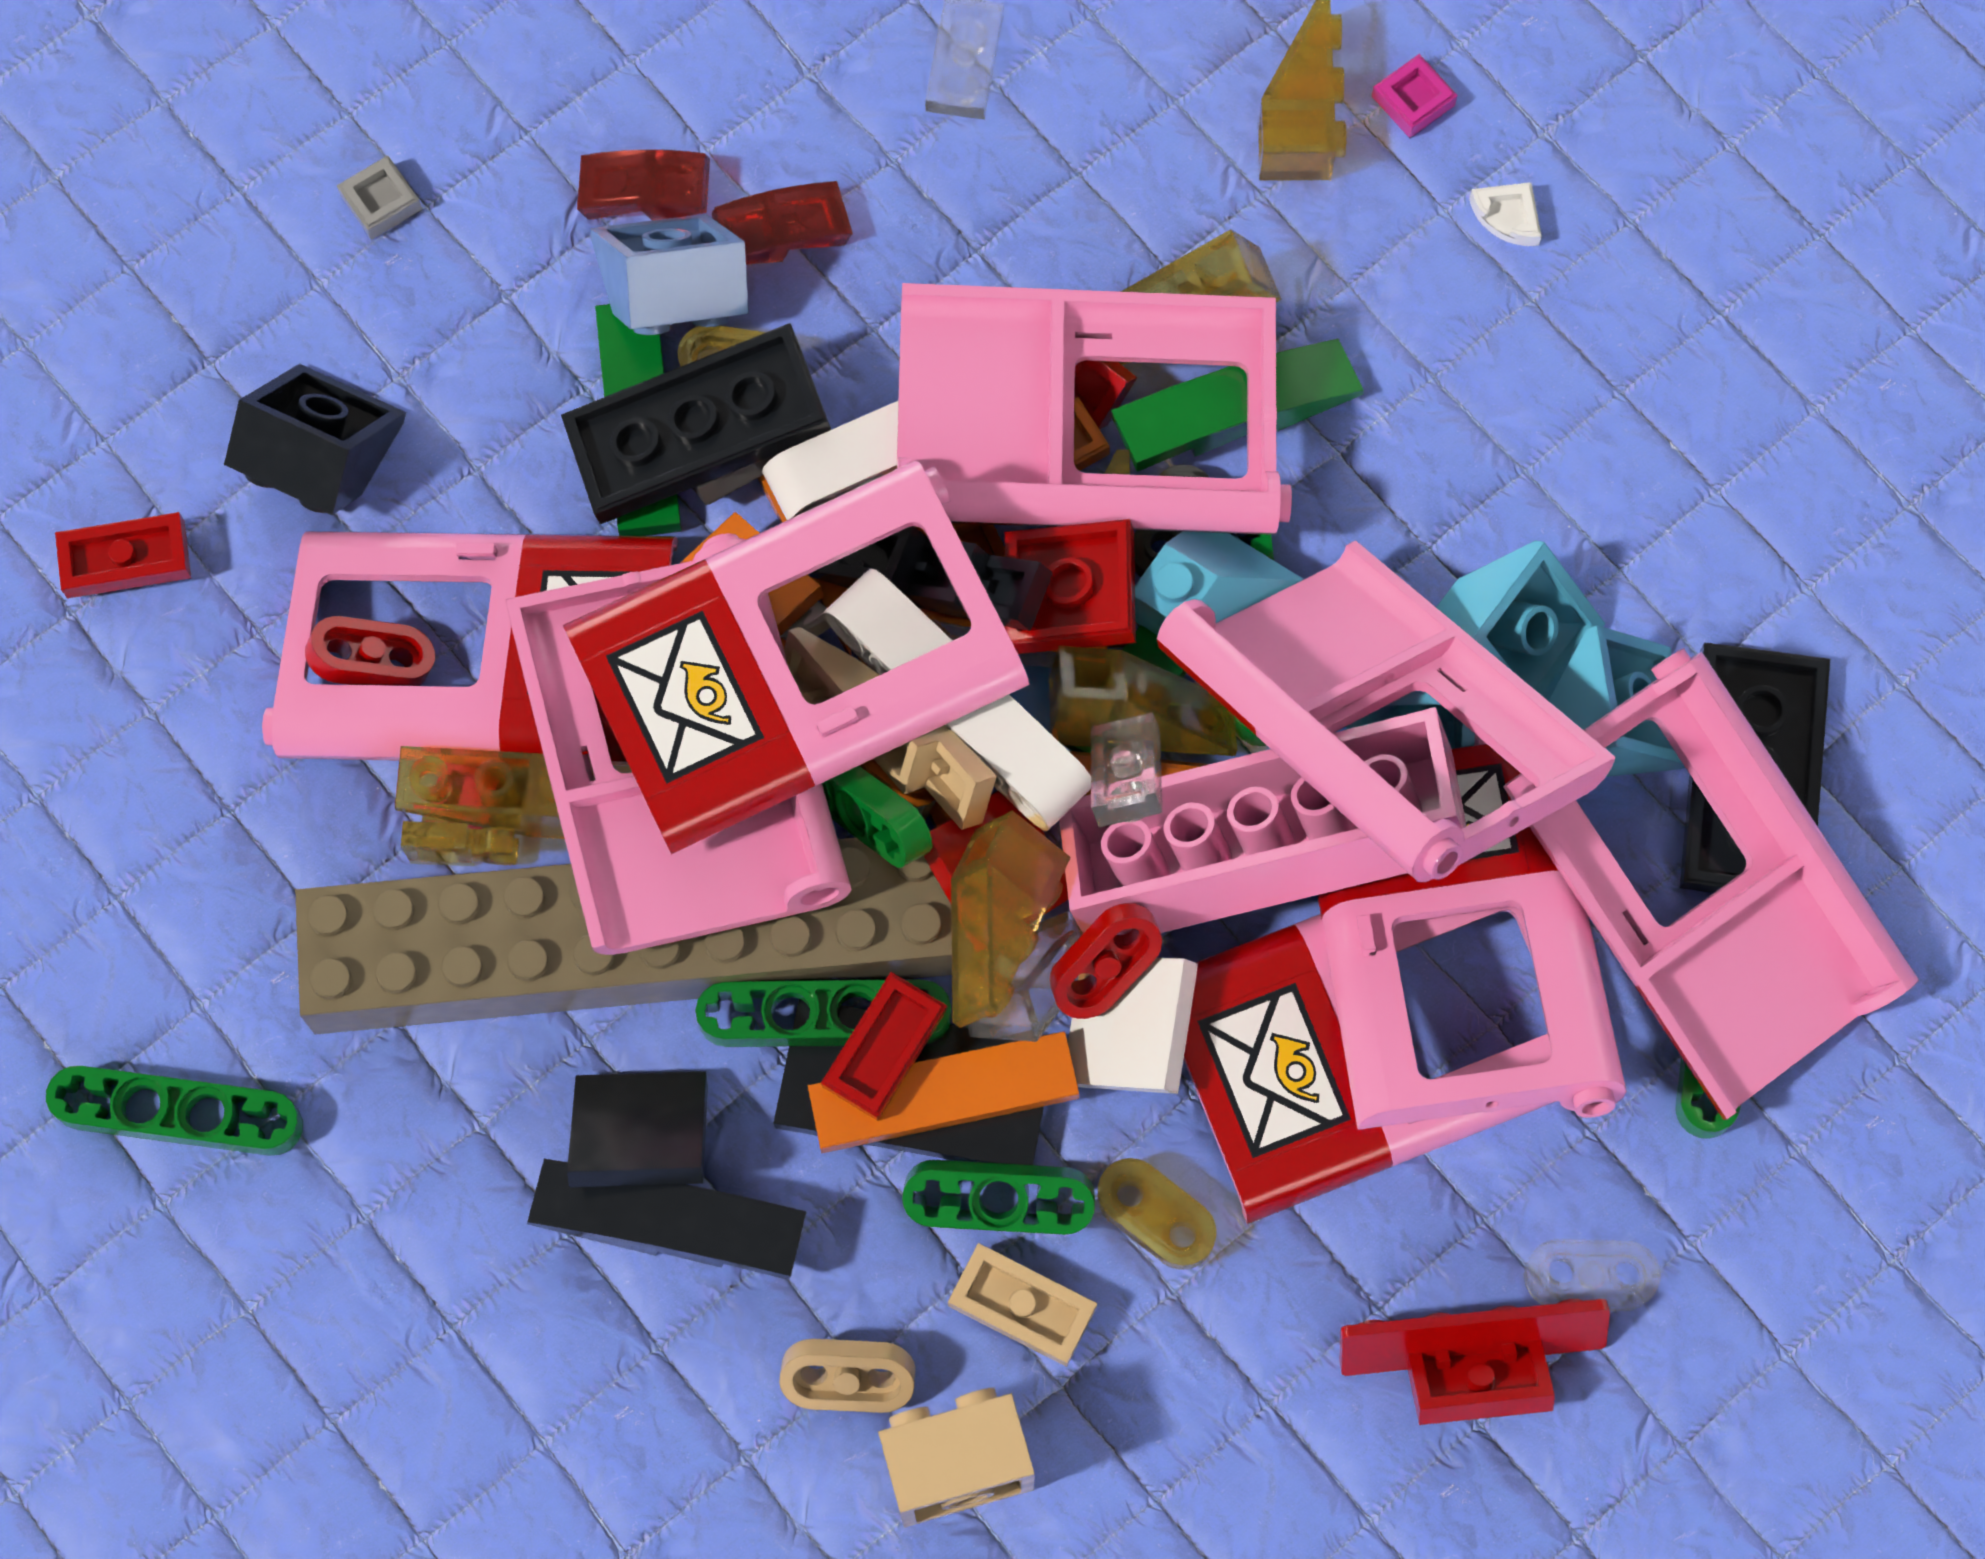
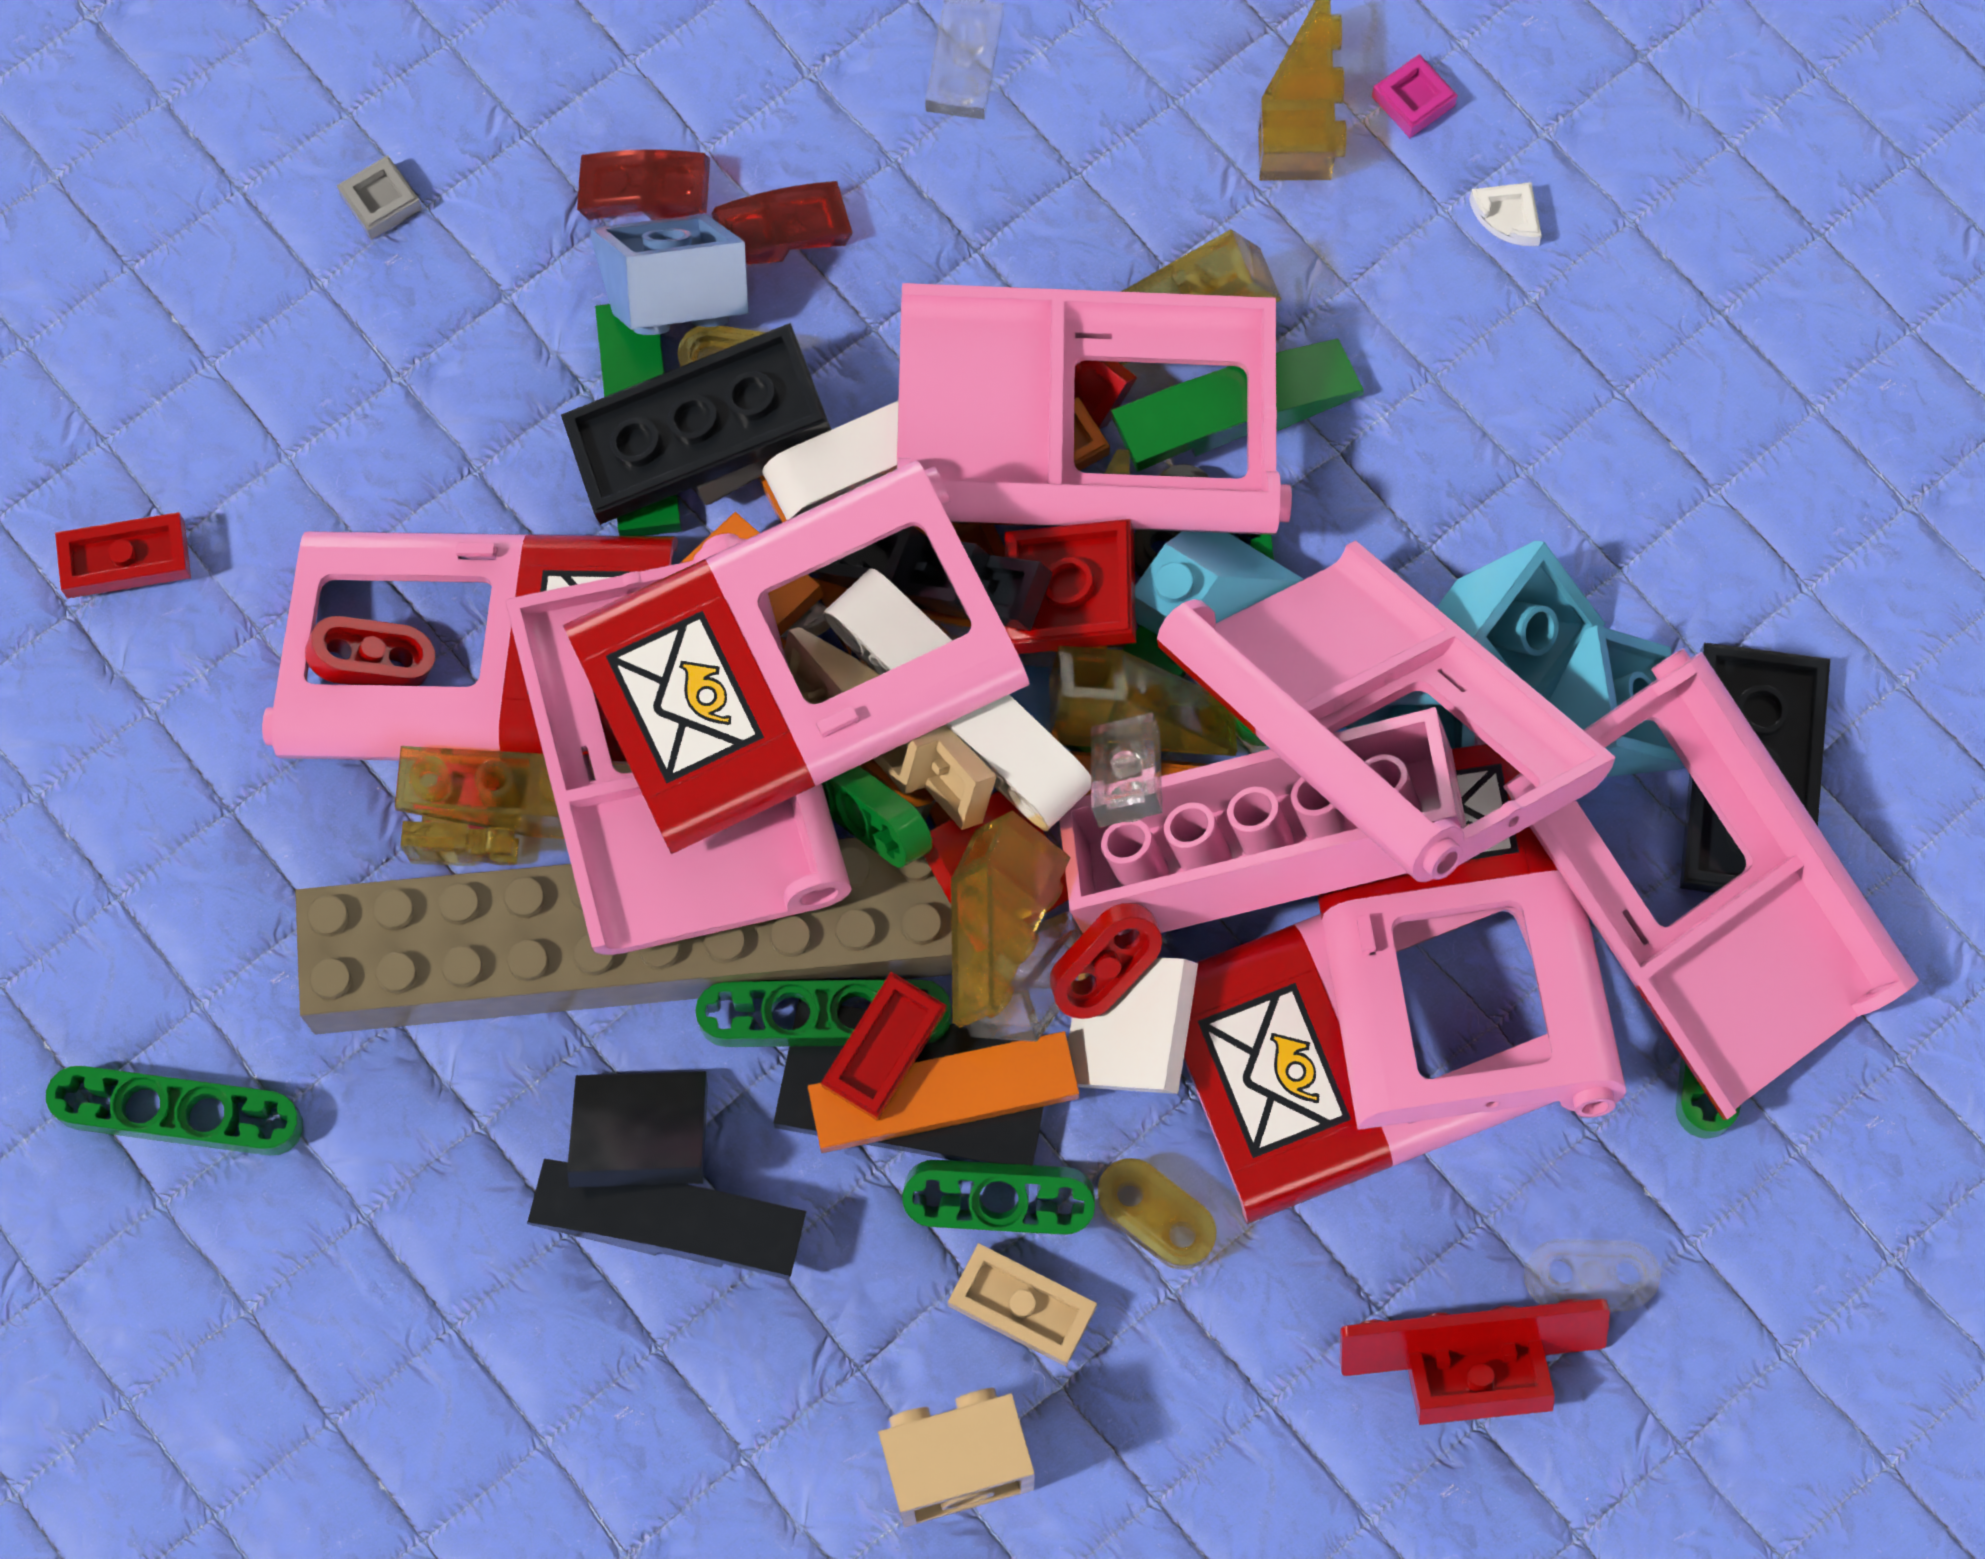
black slope [224,364,406,515] -> none
tan plate [779,1339,916,1413] -> none

